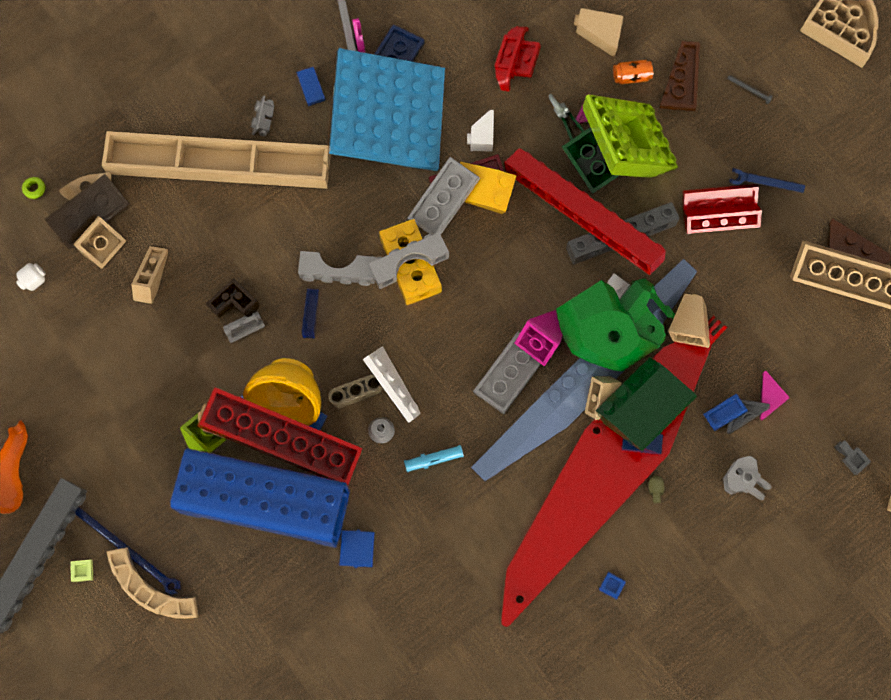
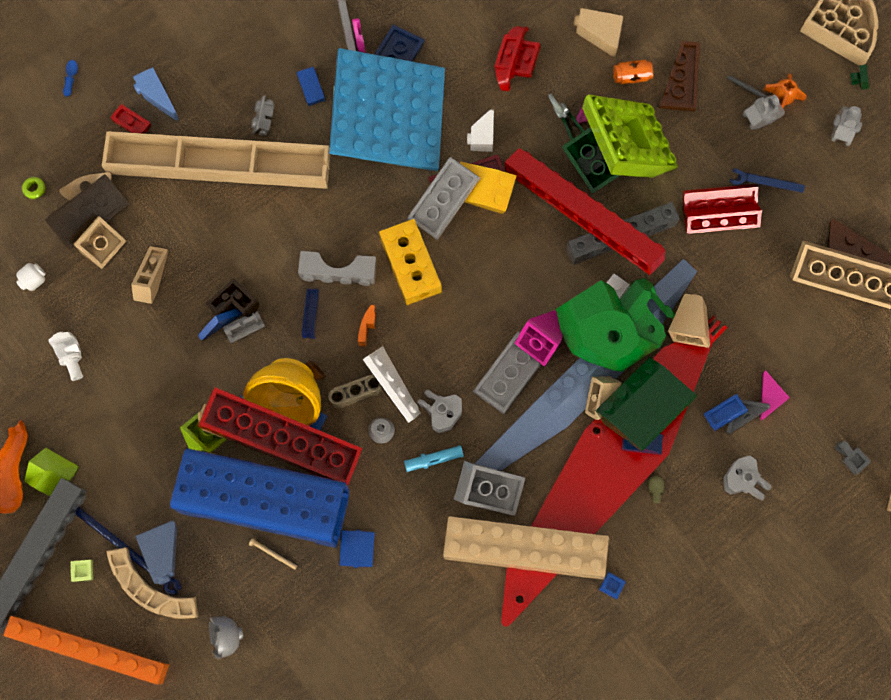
light grey arch [369,232,449,289] -> none
none -> orange brick [3,616,170,685]
none -> lime slope [24,448,79,496]
none -> white piece [49,332,84,381]
none -> blue piece [63,60,78,96]
none -> red plate [110,104,152,134]
none -> medium blue slope [133,67,180,121]
none -> sand blue slope [136,520,178,584]
none -> blue tile [198,309,242,341]
none -> light grey cylinder [209,616,243,659]
none -> tan piece [249,537,298,570]
none -> reddish brown tile [305,361,326,381]
none -> orange slope [358,305,376,347]
none -> light grey hinge [417,390,462,433]
none -> tan brick [443,517,609,580]
none -> light grey slope [454,461,525,516]
none -> light grey hinge [743,95,785,130]
none -> orange piece [764,74,807,109]
none -> light grey hinge [831,106,862,146]
none -> dark green tile [850,64,869,90]

